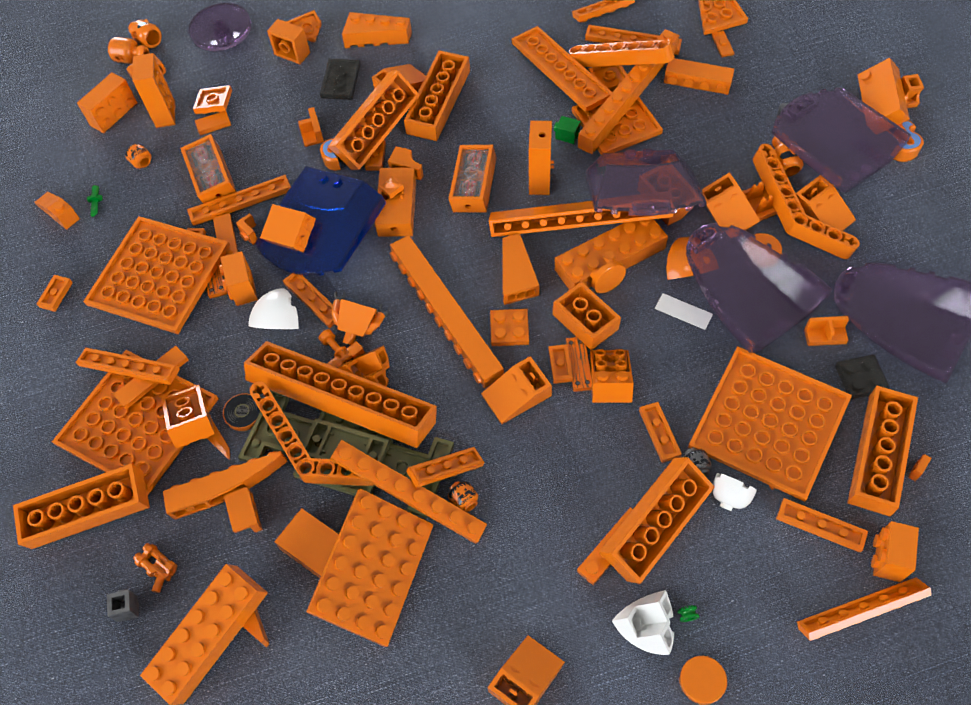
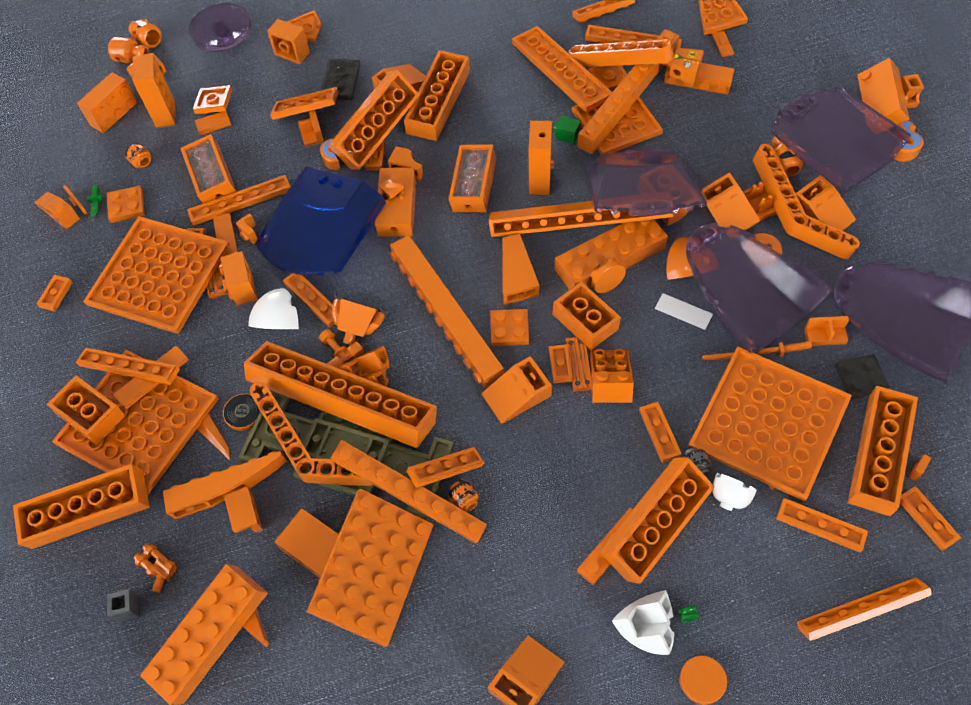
orange slope [161,385,215,449] -> none
orange brick [260,204,316,253] -> none
orange wedge [342,12,412,48] -> none
orange brick [871,521,919,582] -> none
none -> orange brick [46,376,126,445]
none -> orange piece [63,185,87,215]
none -> orange plate [106,185,145,223]
none -> orange tile [270,87,339,120]
none -> orange torso [662,48,704,85]
none -> orange sword [702,341,812,360]
none -> orange plate [900,486,961,551]

